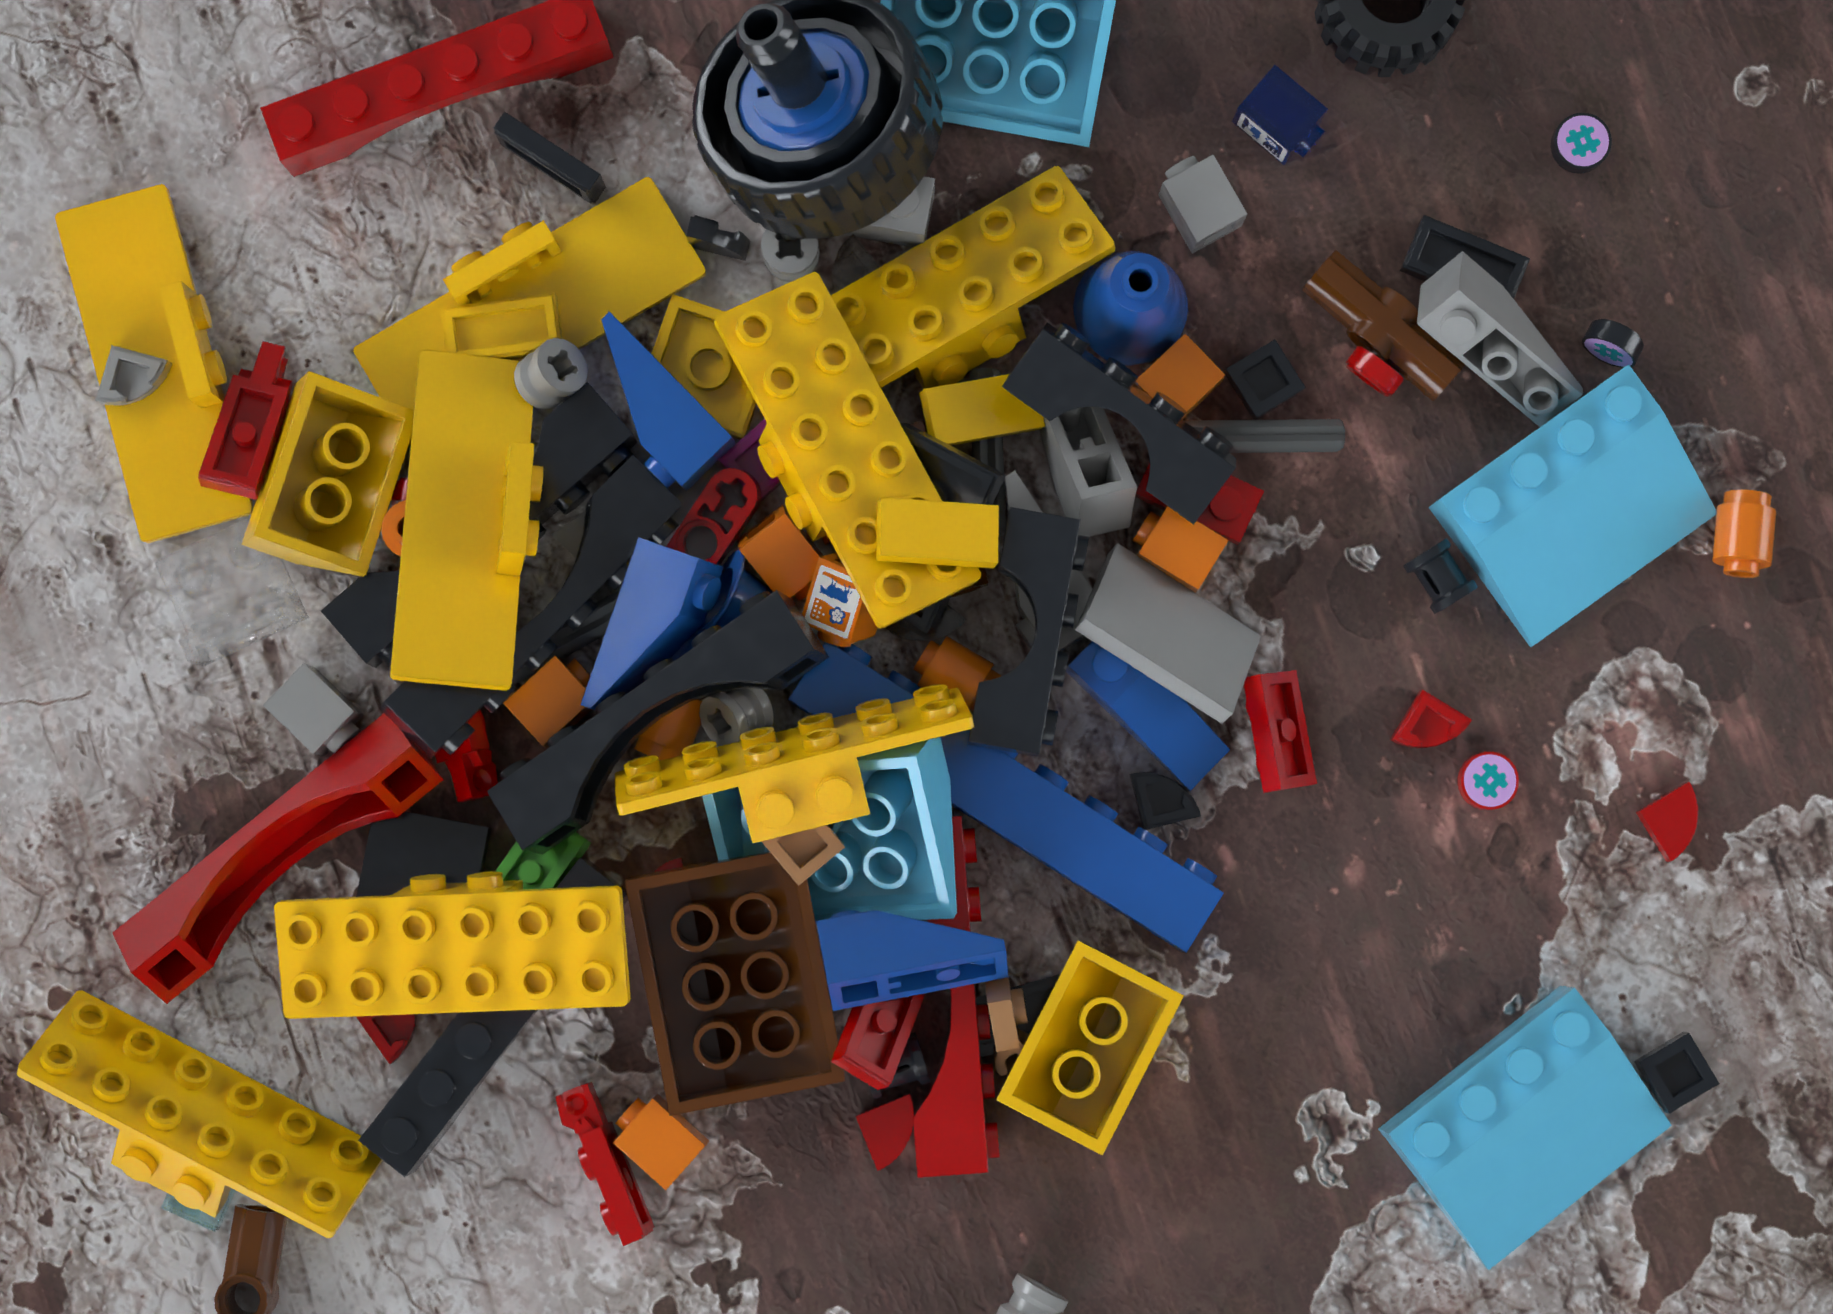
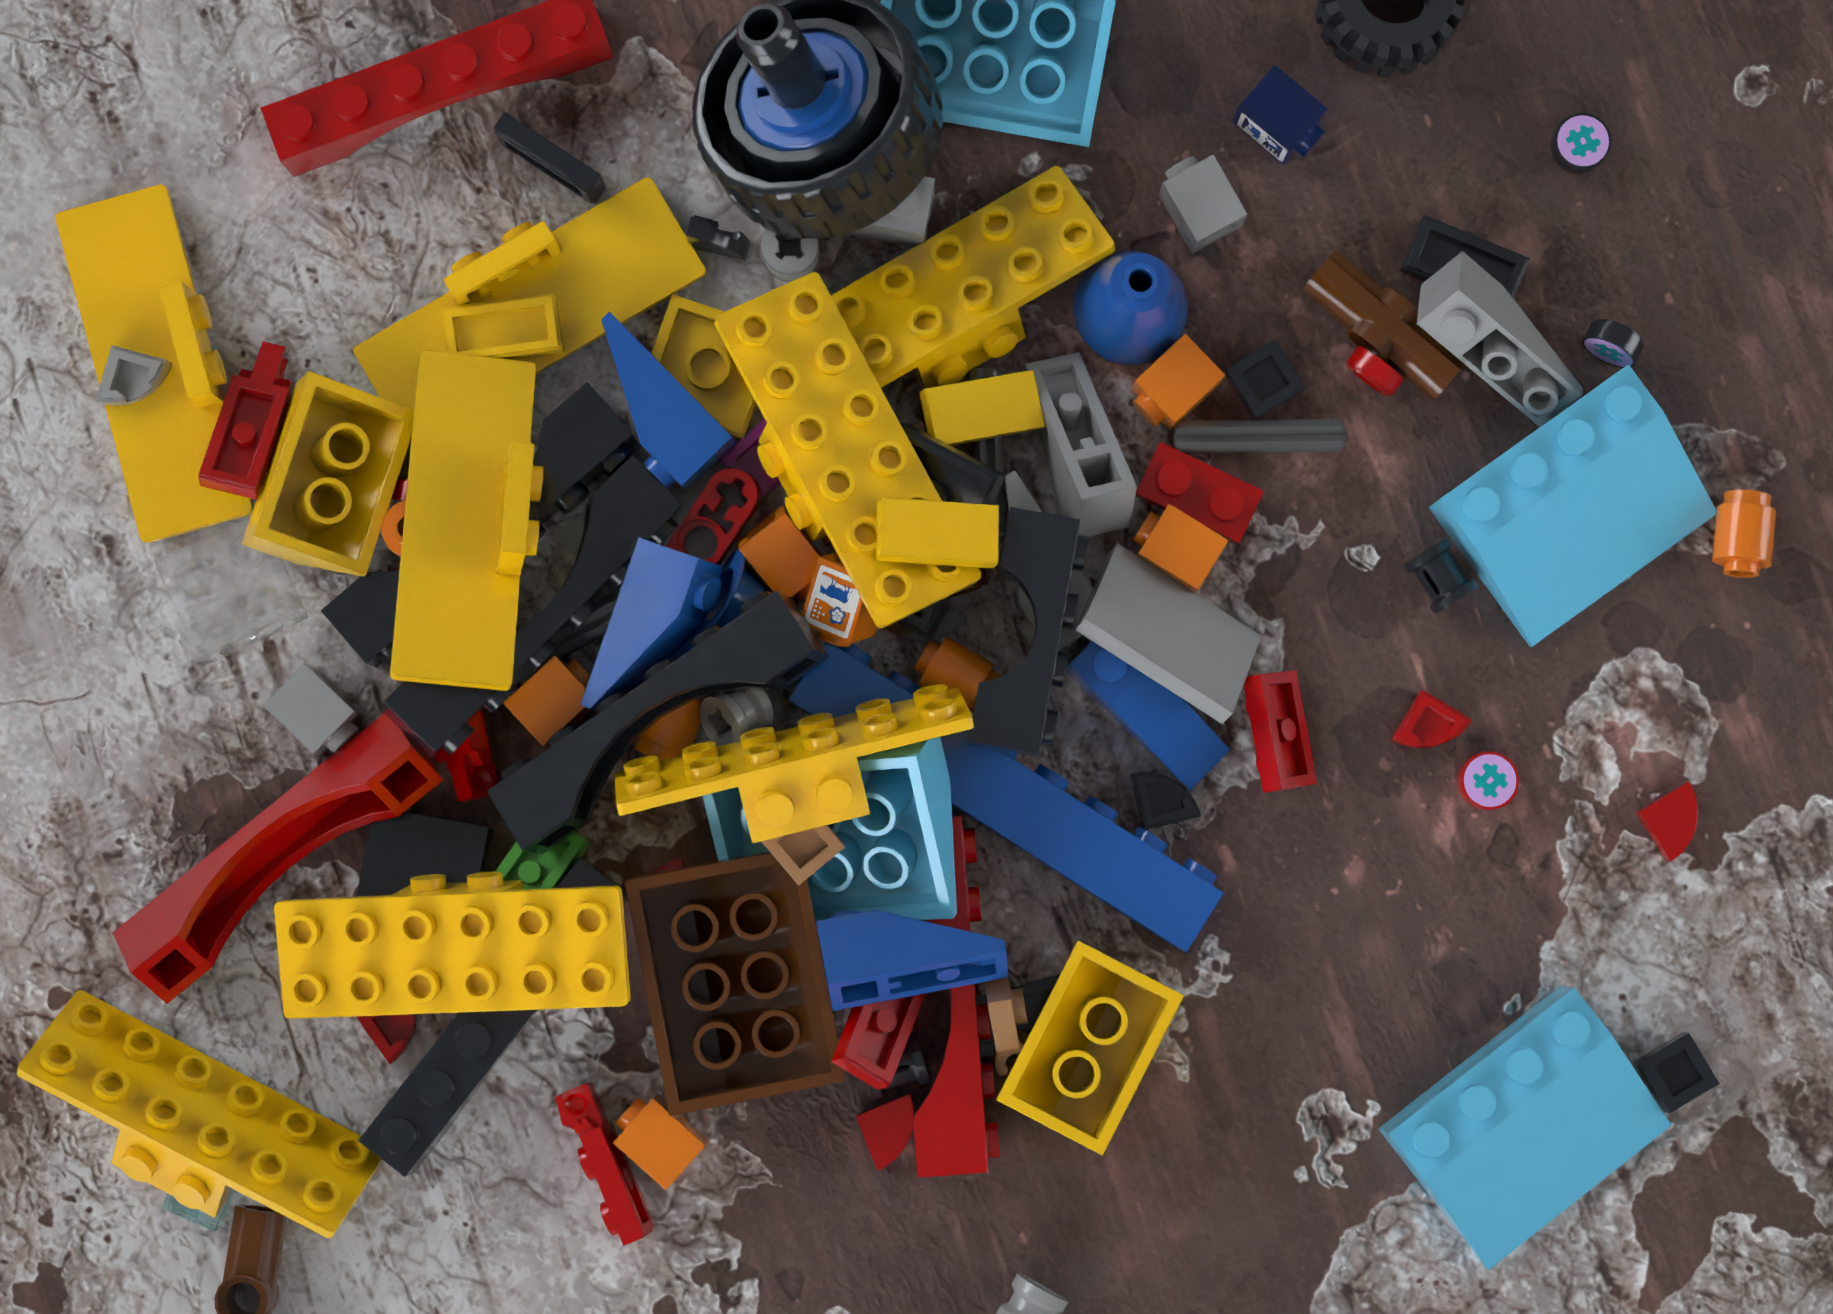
light grey wheel [514,338,588,409] -> none
black arch [1002,322,1236,525] -> none

